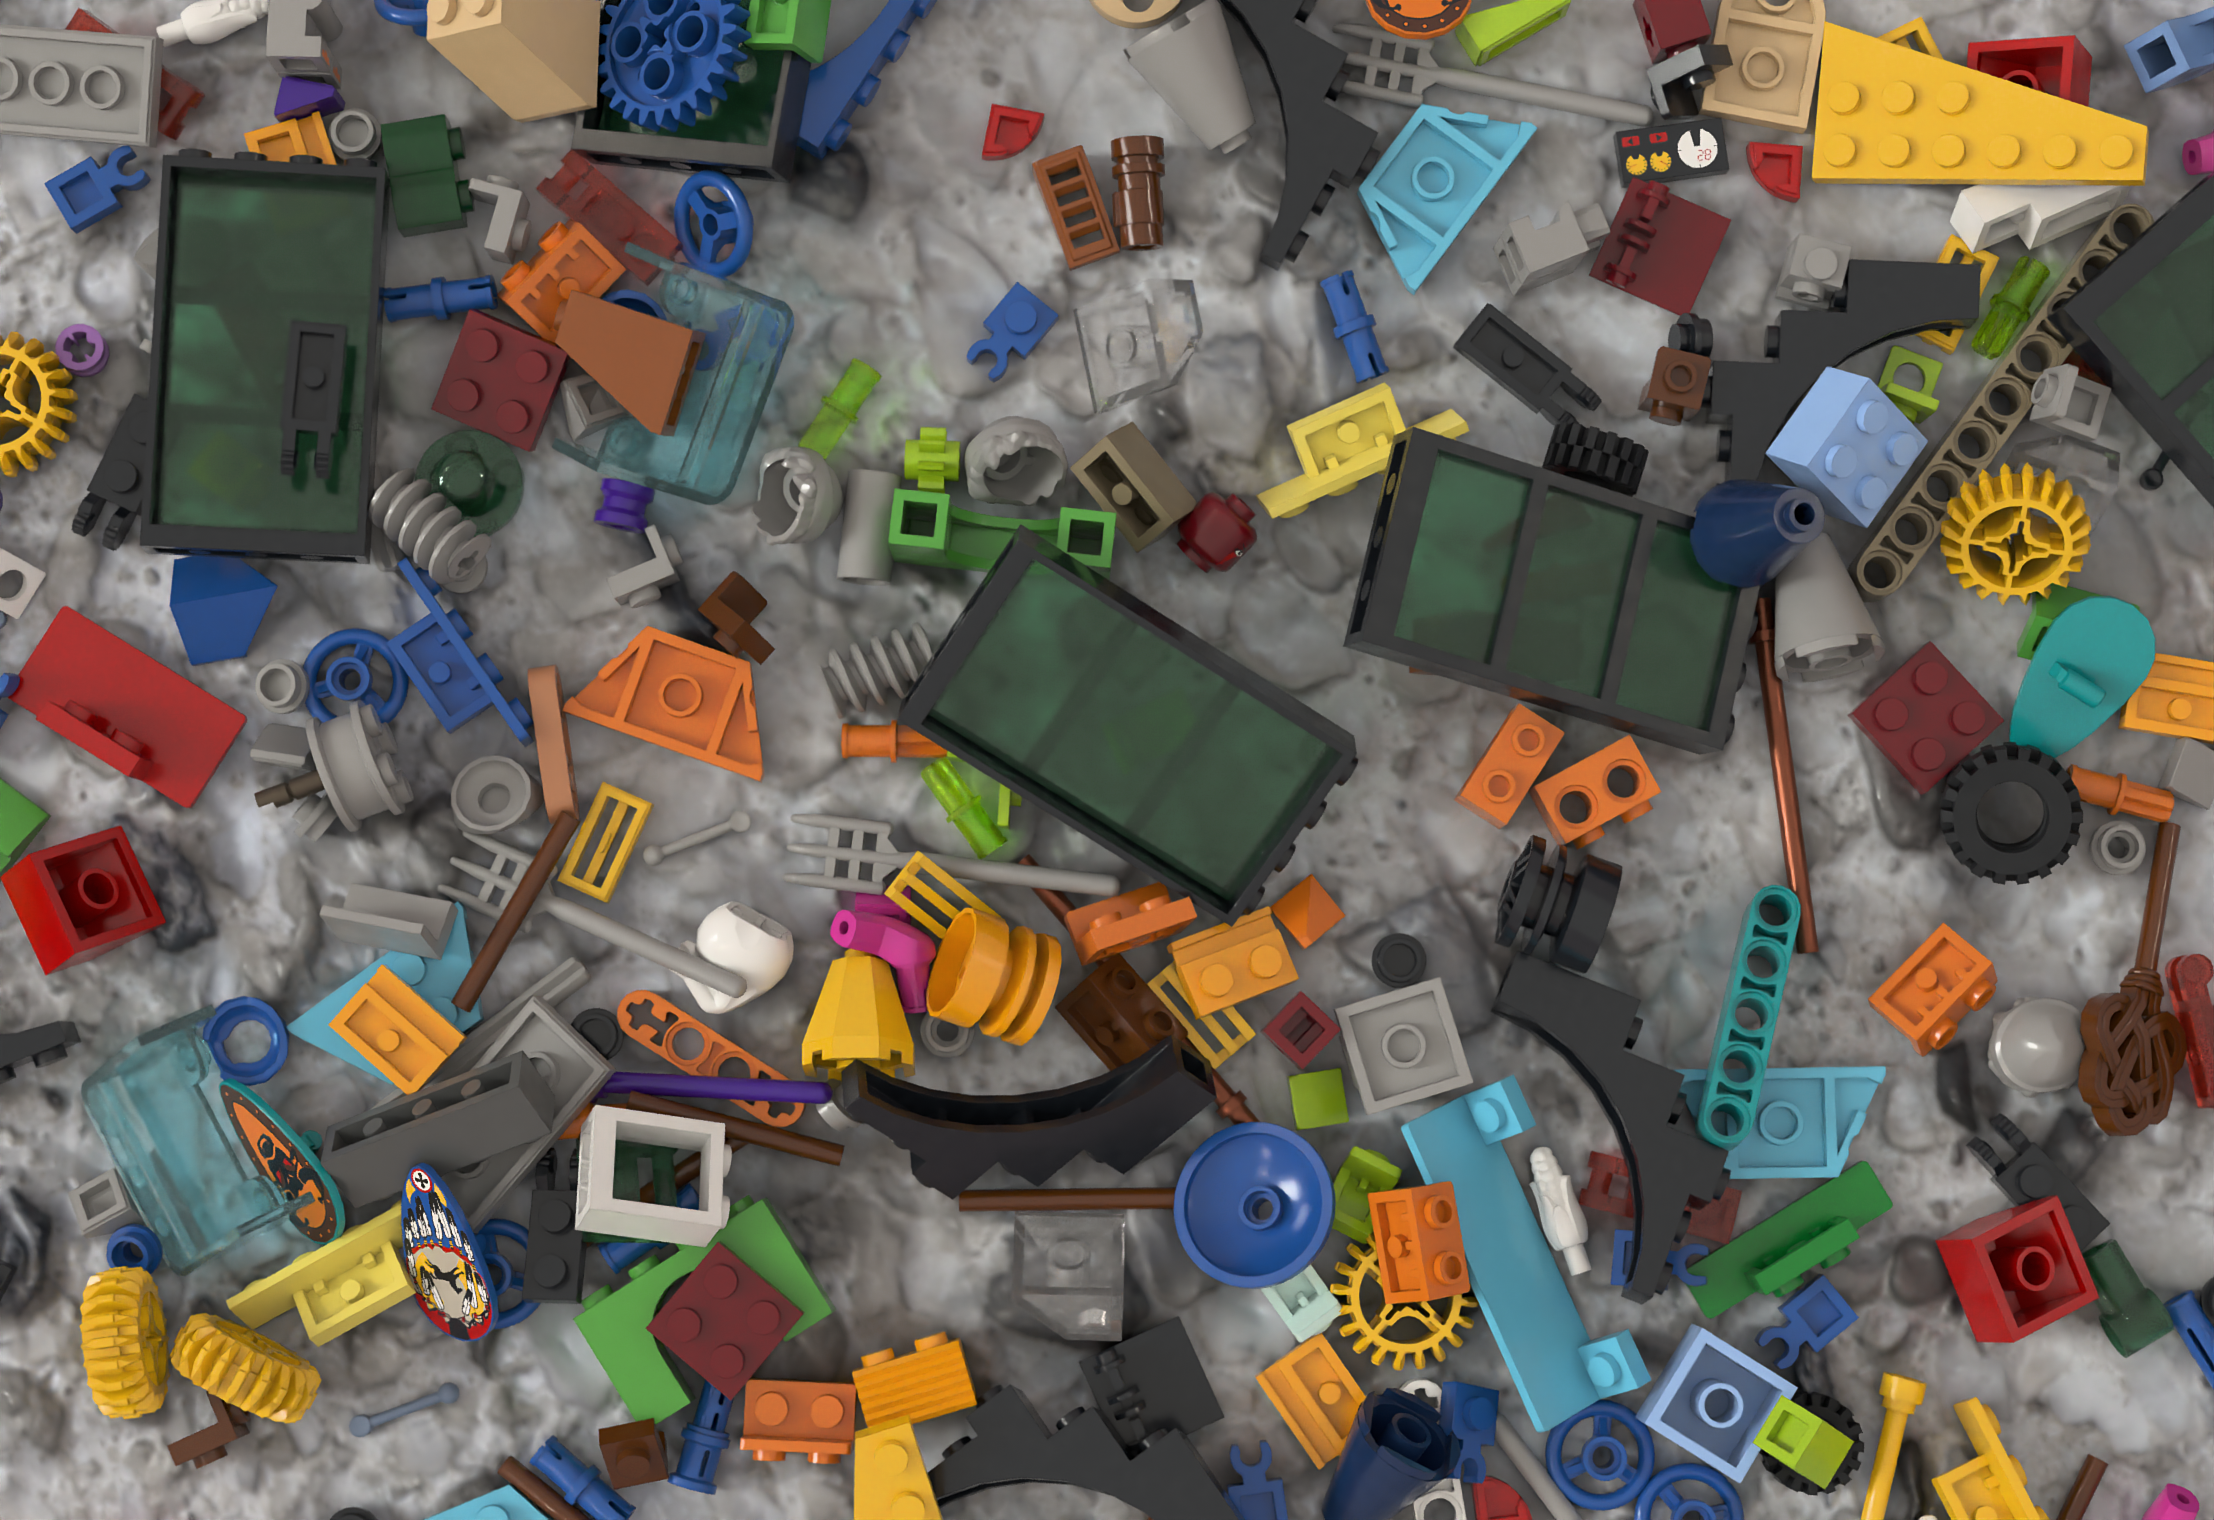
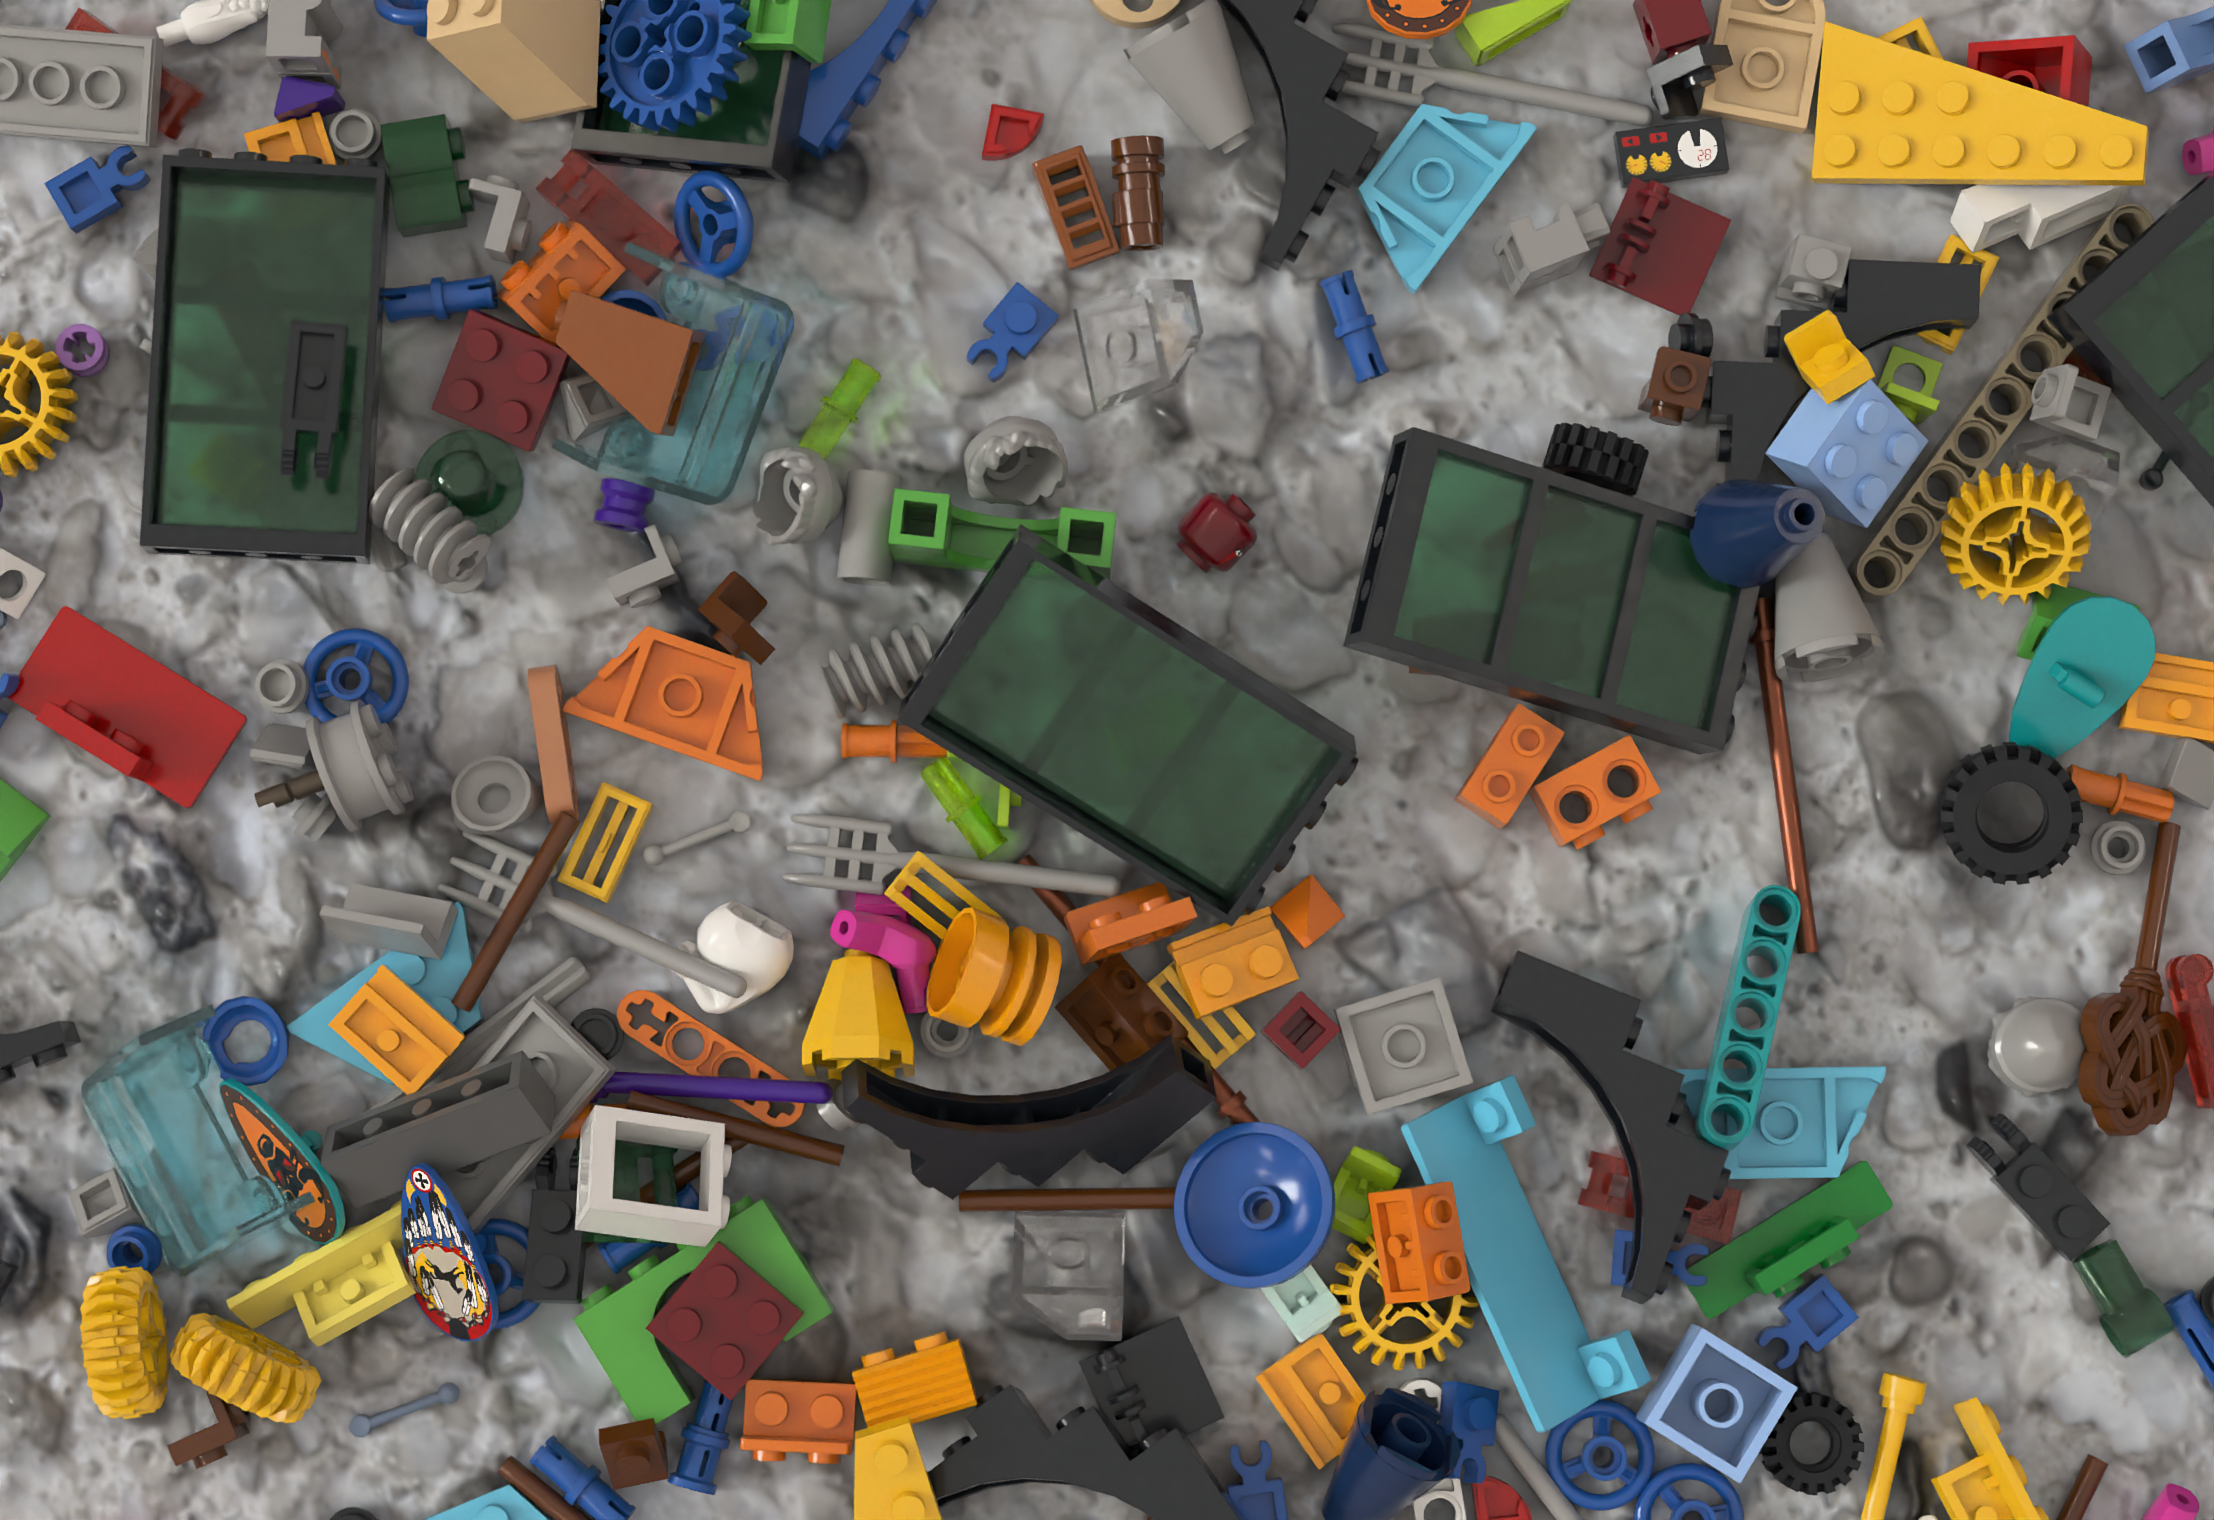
red slope [0,825,167,976] -> none
black hinge [71,394,186,551] -> none
blue slope [169,556,278,666] -> none
blue bracket [386,558,534,747] -> none
lime gear [904,427,961,494] -> none
dark tan brick [1070,421,1197,553] -> none
light yellow bracket [1256,382,1470,519] -> none
lime slope [1286,1068,1349,1131] -> none
black plate [1371,933,1426,988] -> none
black hinge [1453,303,1602,426] -> none
black wheel [1494,835,1622,974] -> none
white piece [1529,1147,1592,1276] -> none
red tile [1746,142,1803,203] -> none
lime brick [1752,1395,1854,1489] -> none
dark red plate [1847,641,2005,795] -> none
orange bracket [1868,922,1998,1057] -> none
red slope [1935,1195,2100,1343] -> none
clear neon green axle [1971,256,2050,360] -> none
none -> yellow bracket [1784,310,1875,405]

